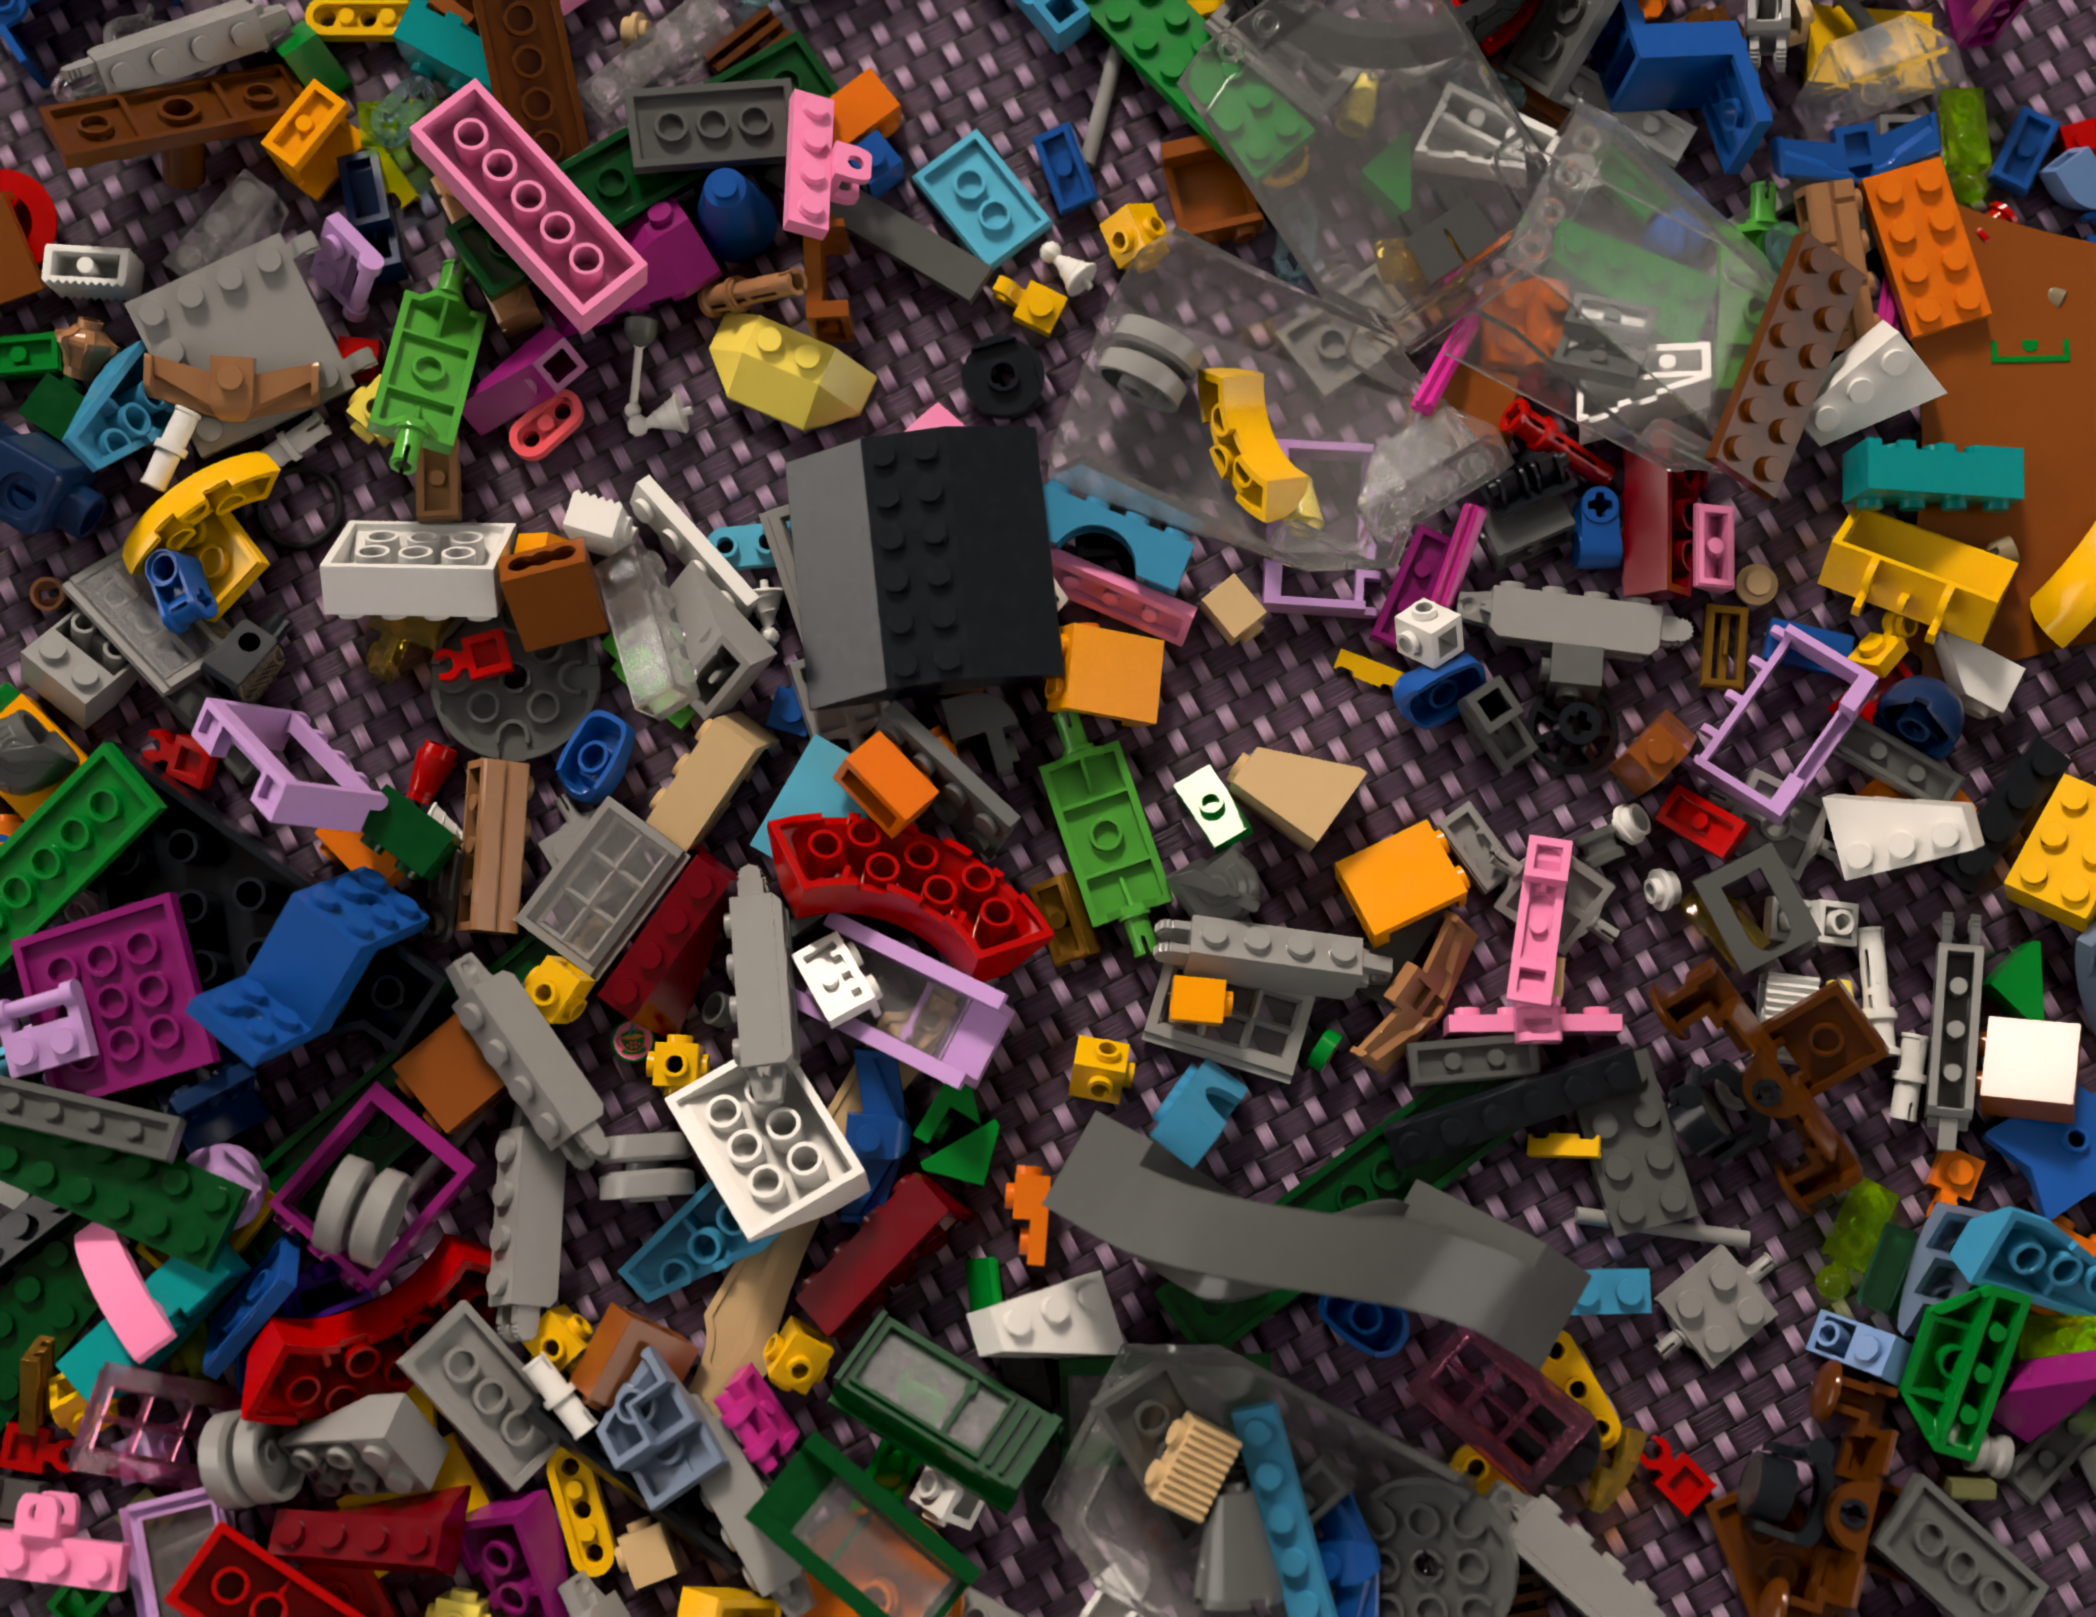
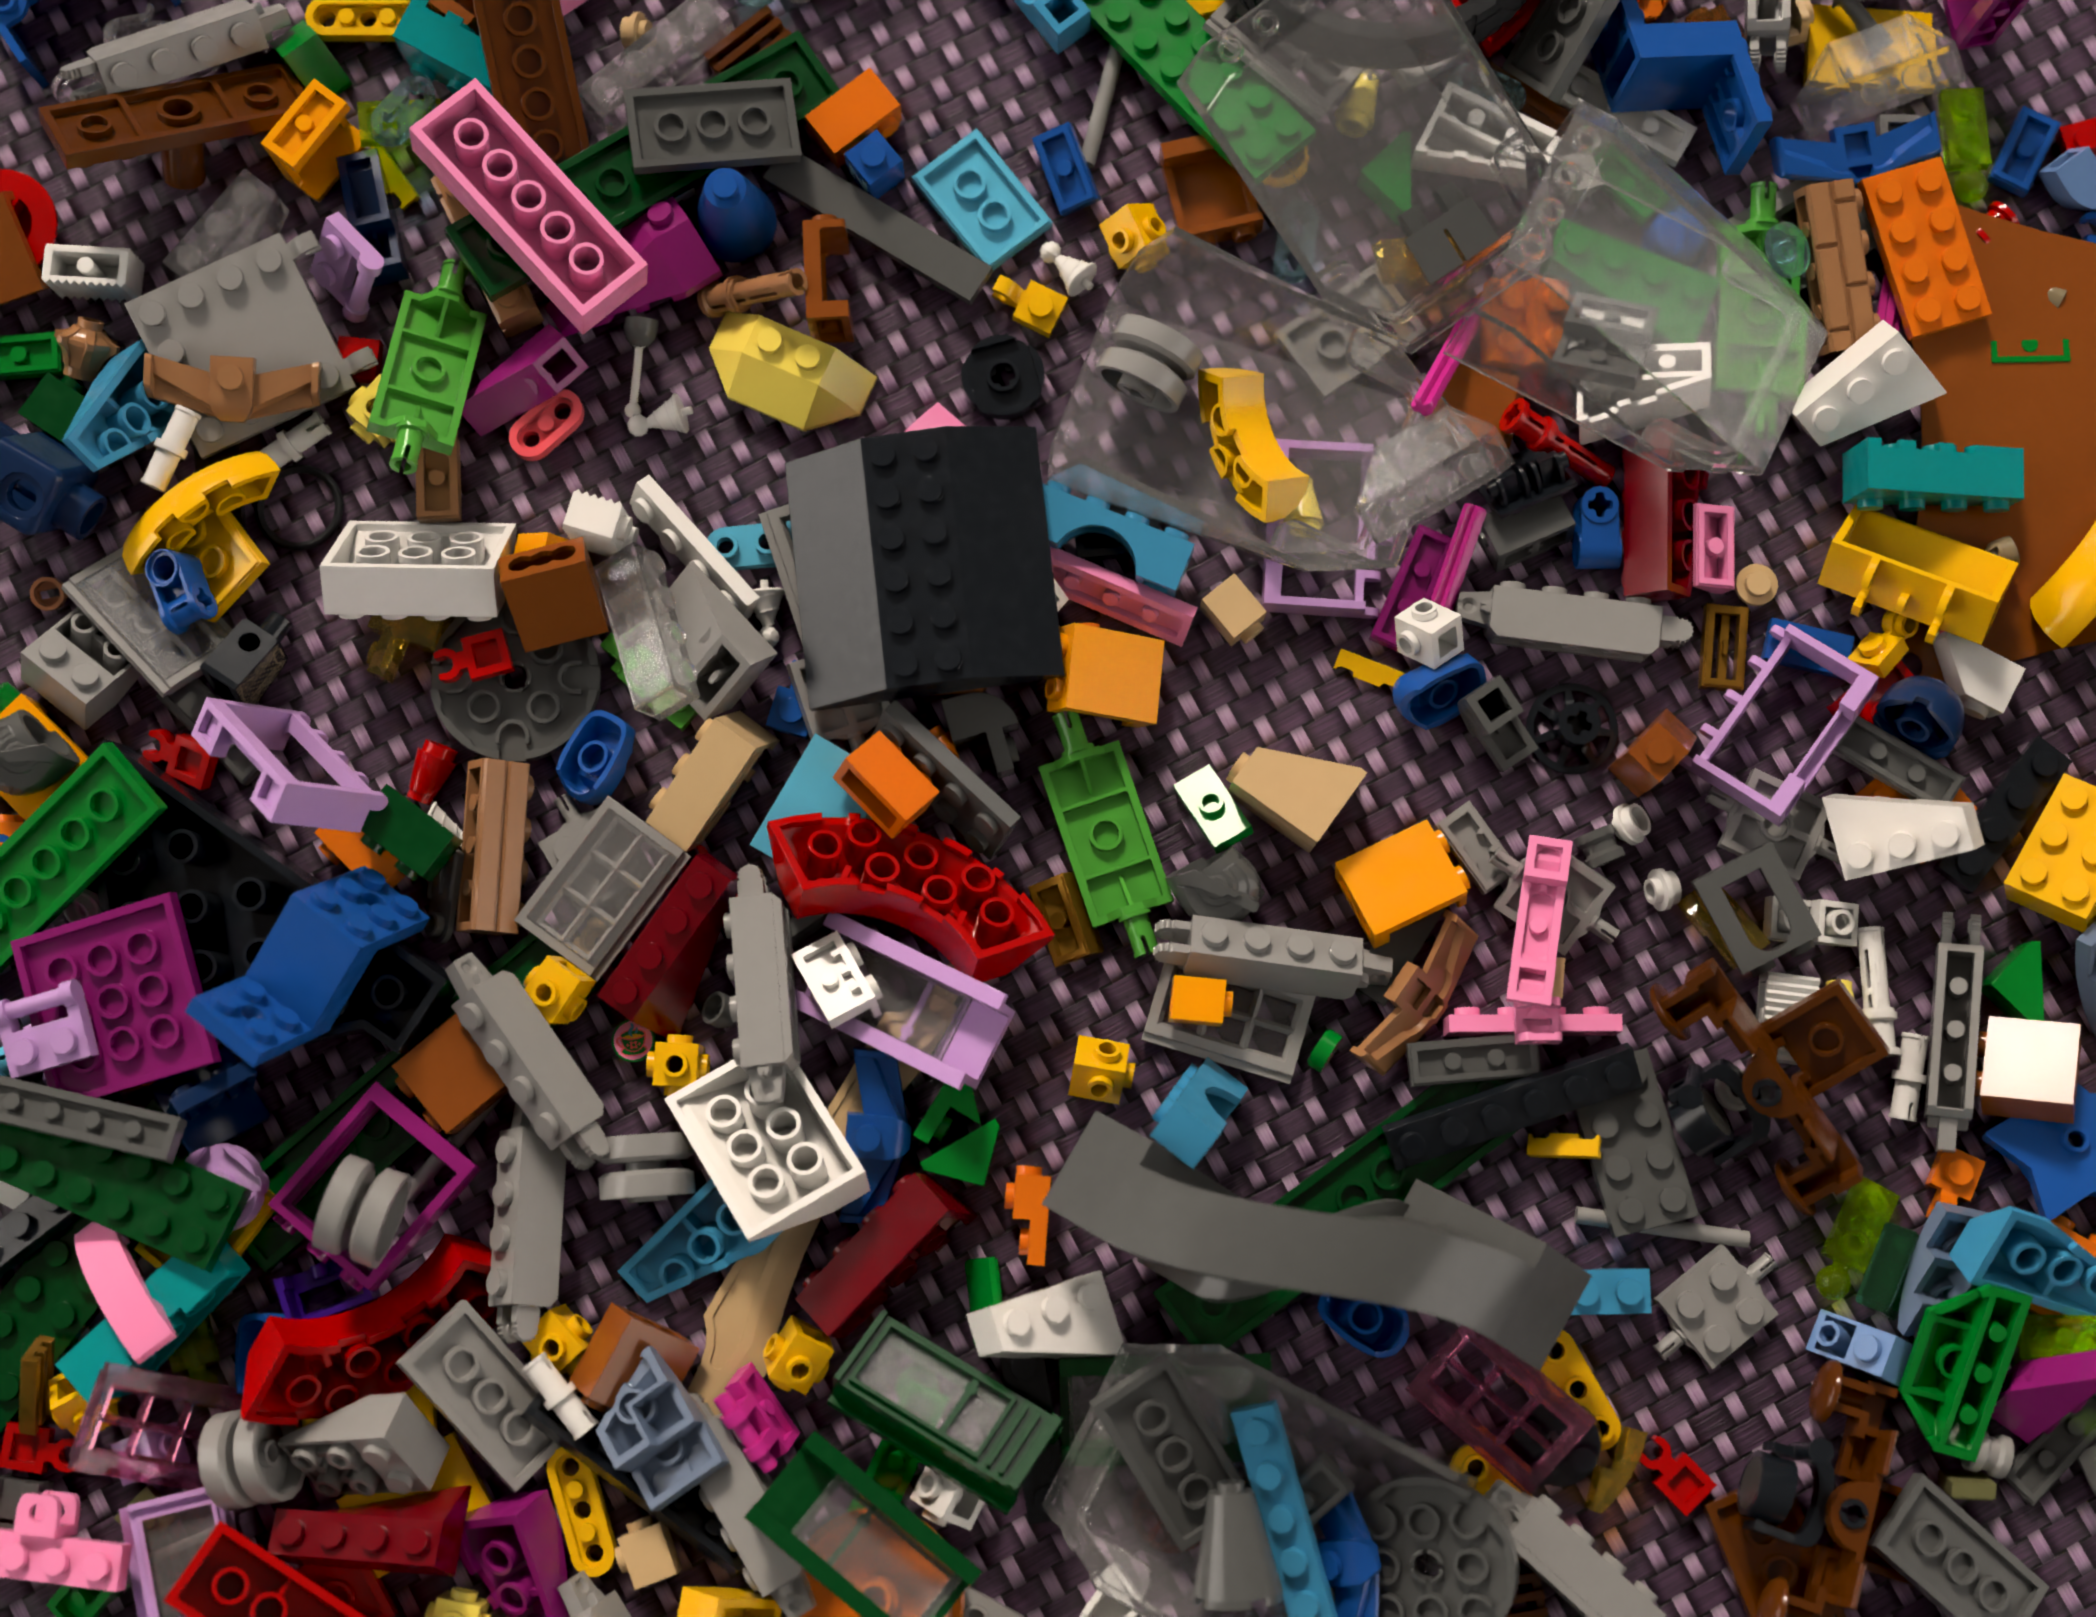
blue tile [203,1232,301,1380] -> none
bright pink plate [783,89,872,241] -> none
tan brick [1145,1410,1242,1524] -> none
dark grey brick [1538,643,1604,705] -> none
red plate [1654,784,1751,864] -> none
reddish brown plate [1704,232,1865,500] -> none

